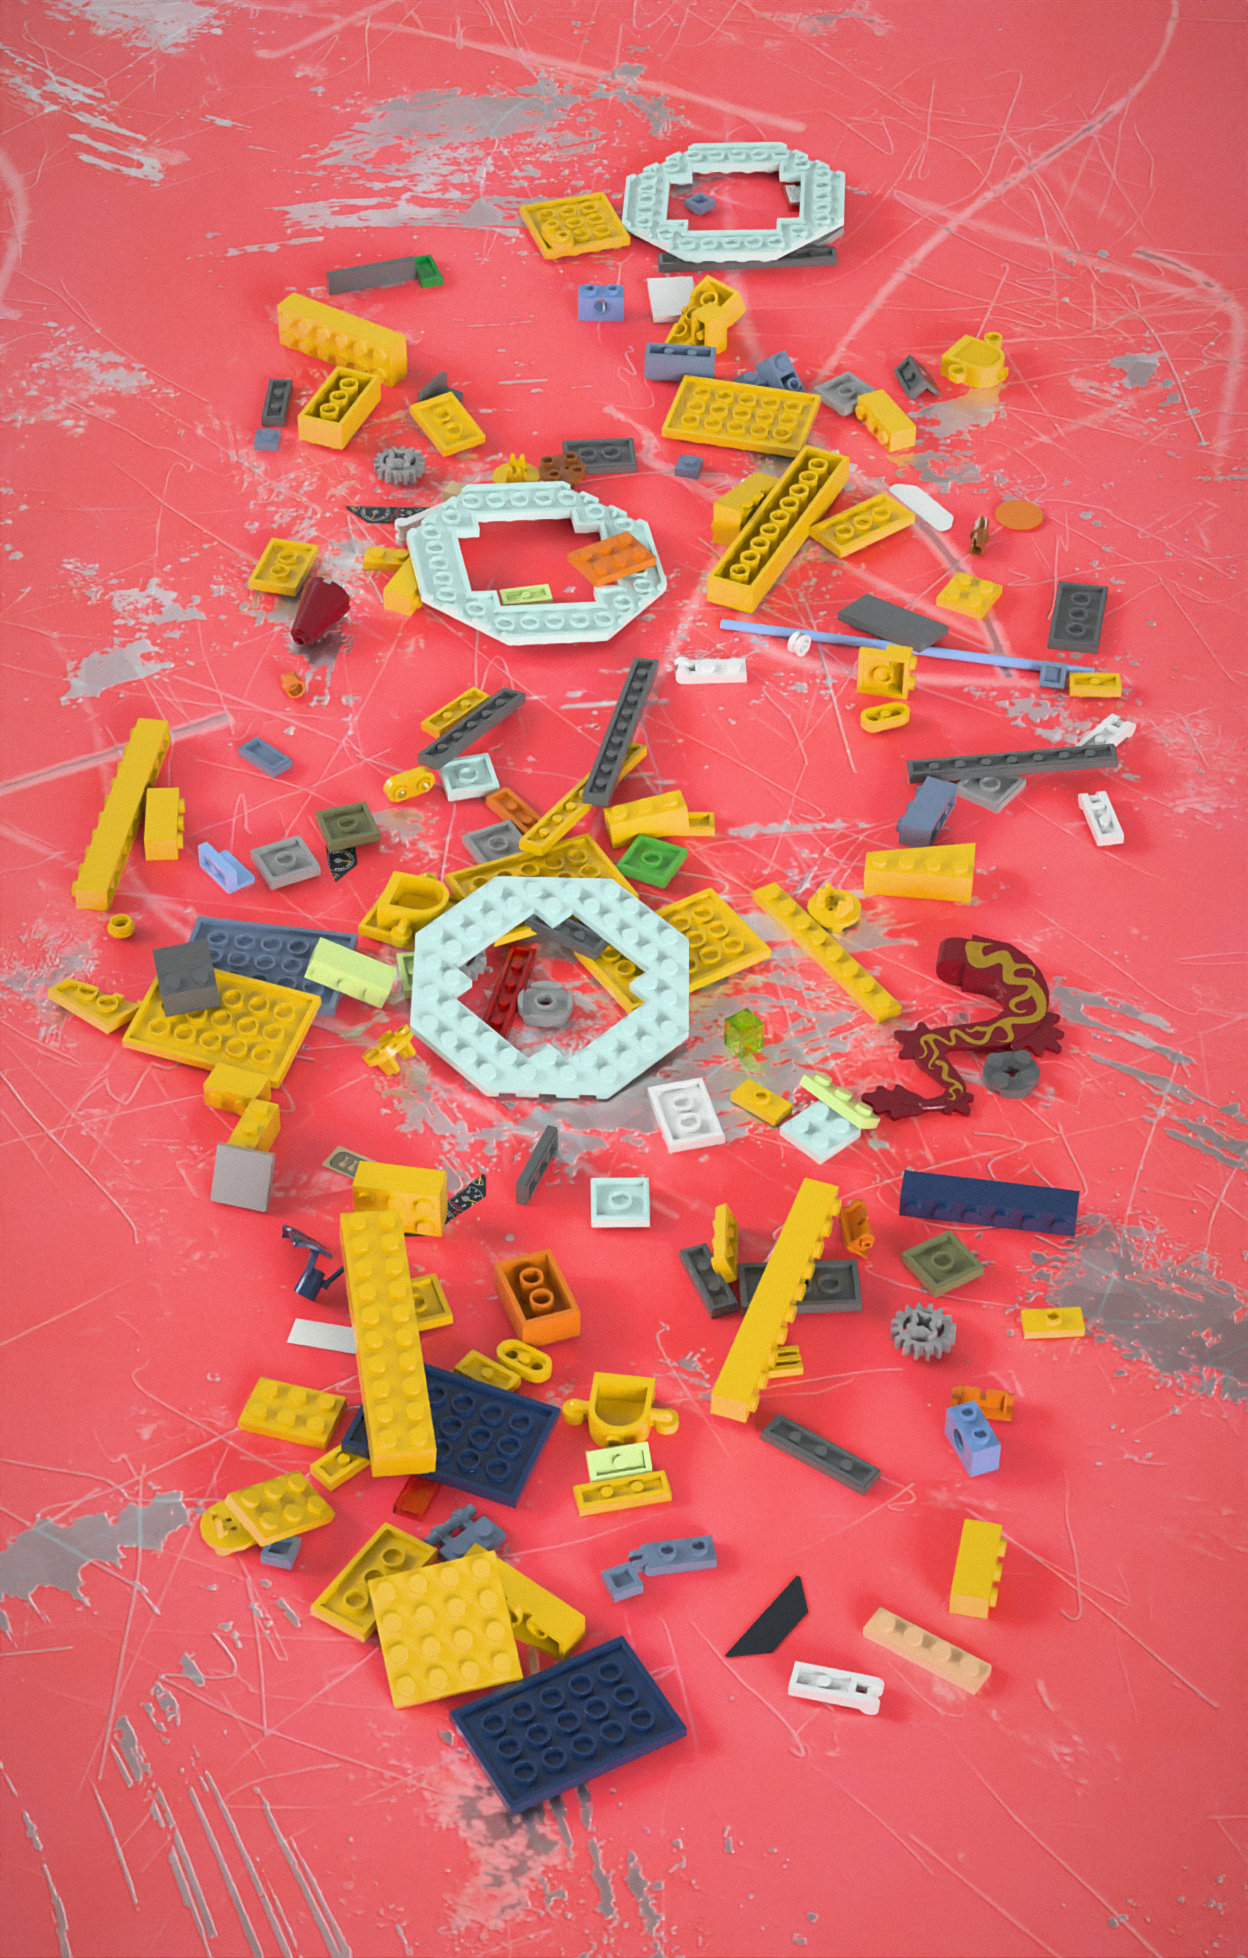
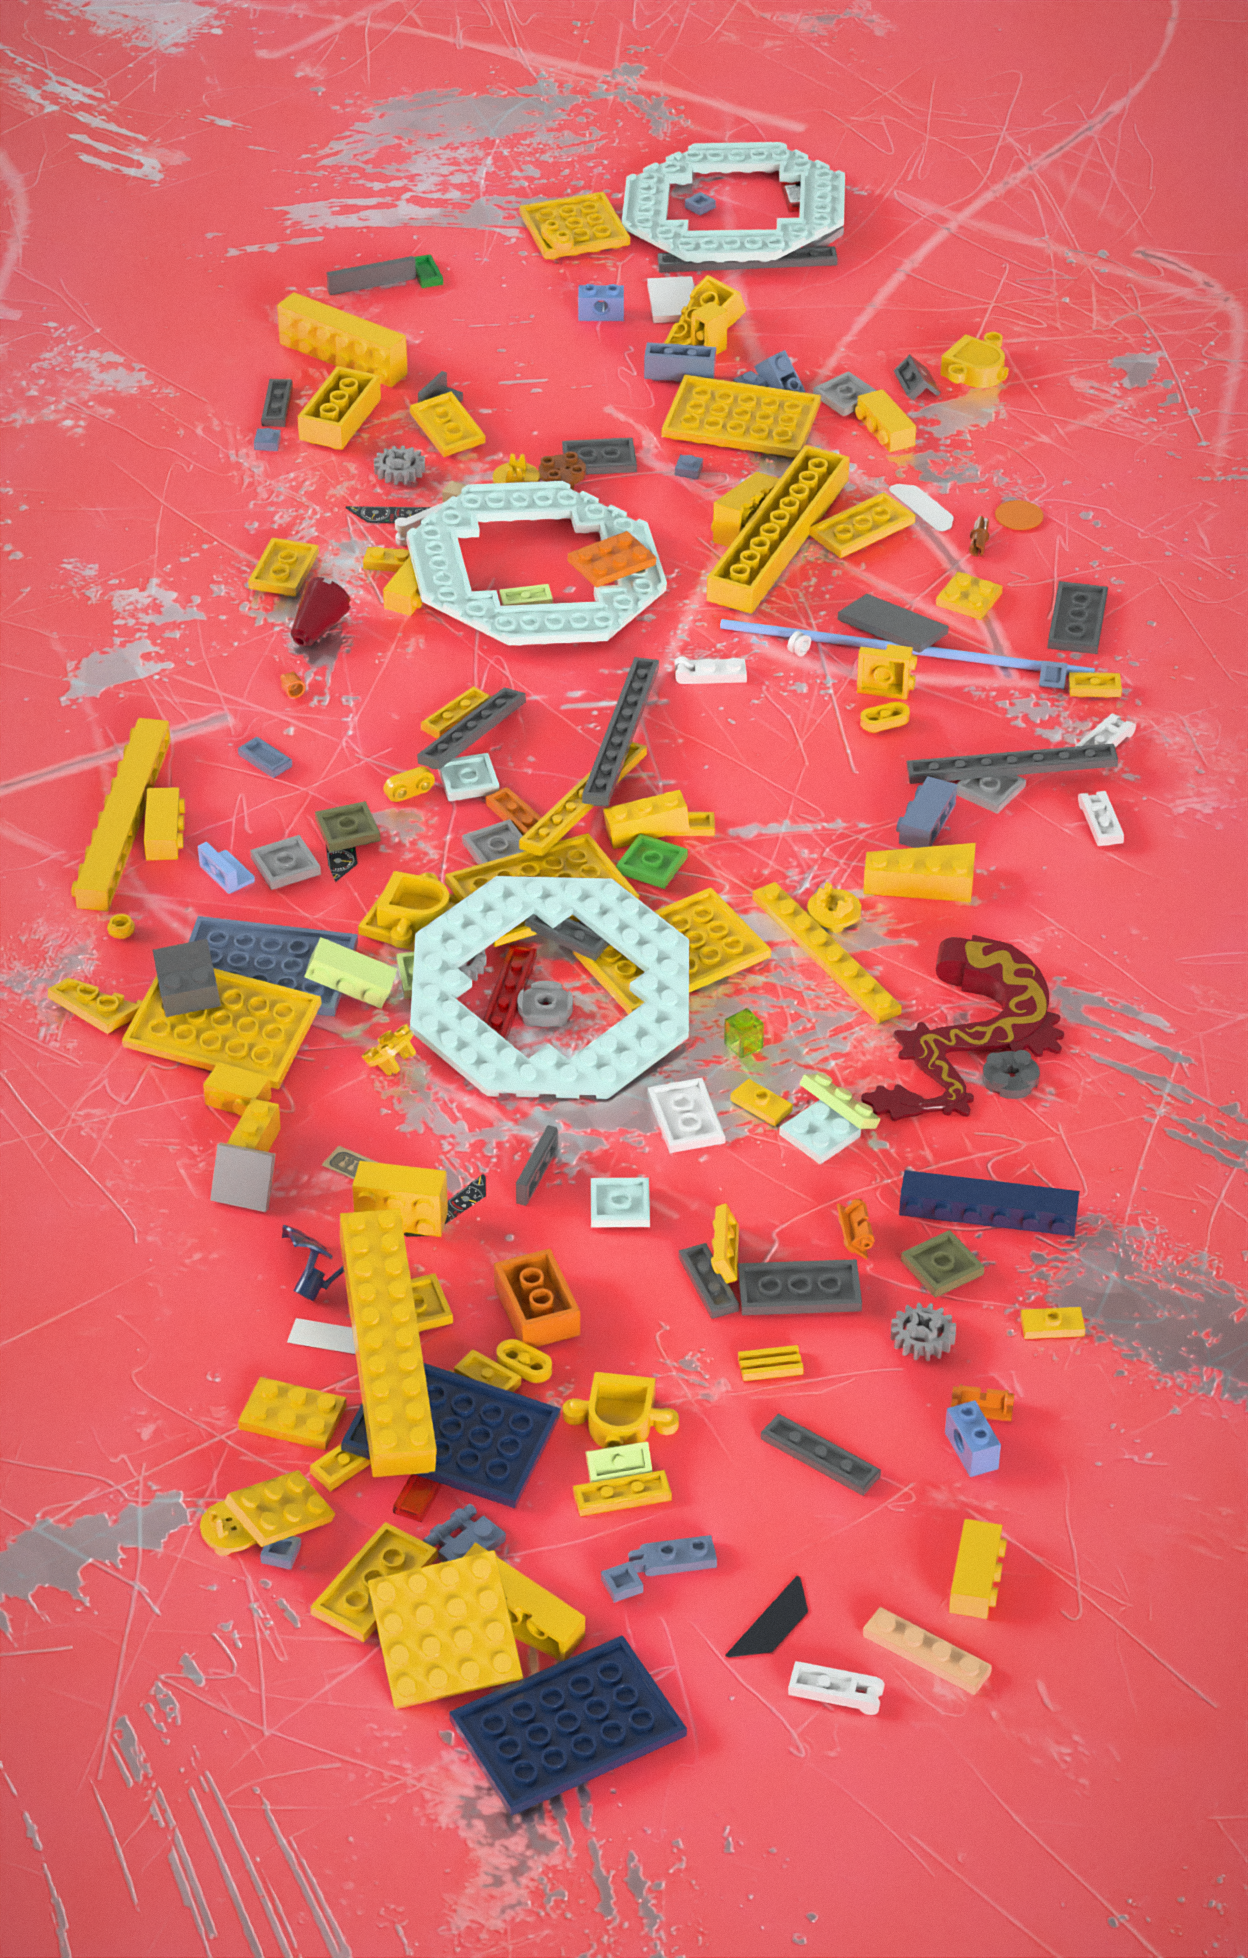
yellow brick [710,1178,842,1423] -> none

